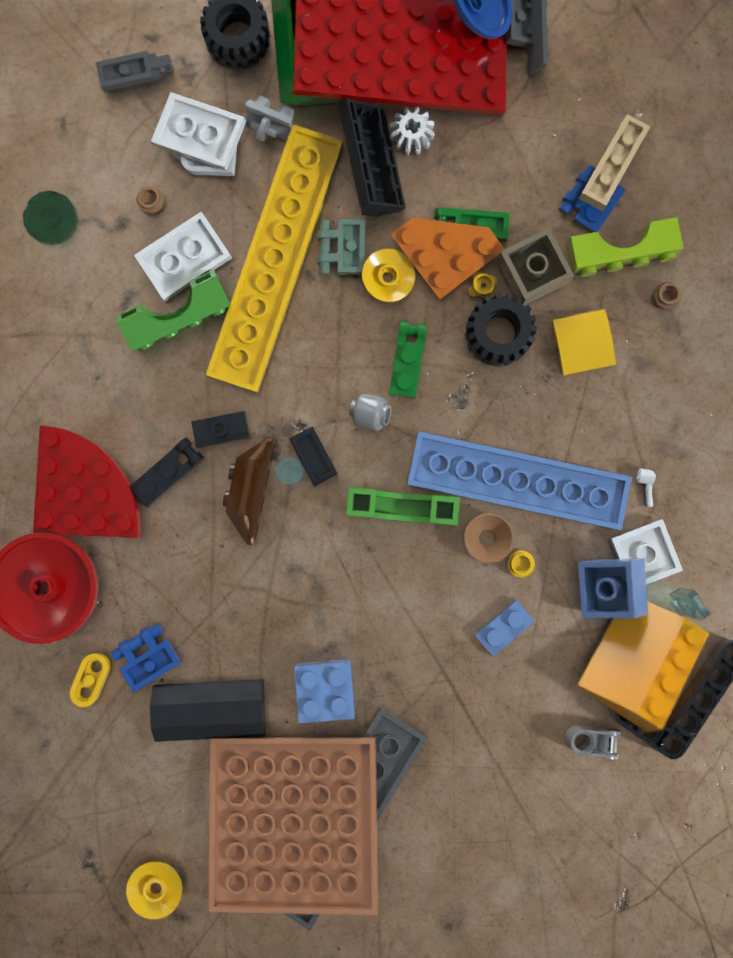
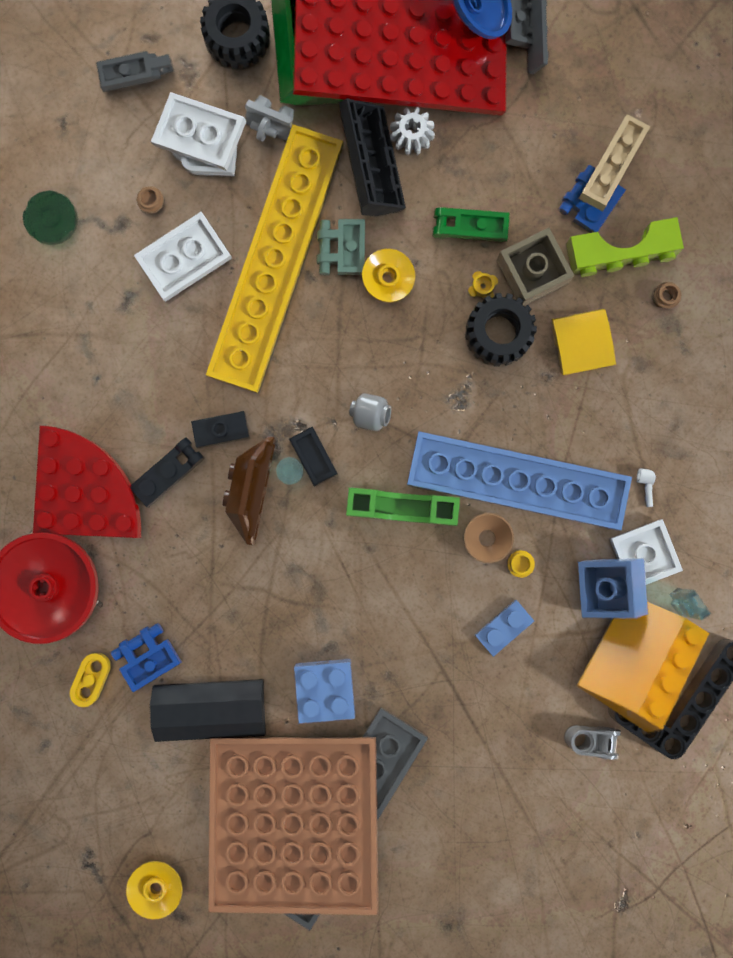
bright green arch [116,270,231,352] -> none
green plate [389,320,427,399] -> none
orange plate [391,217,504,300] -> none

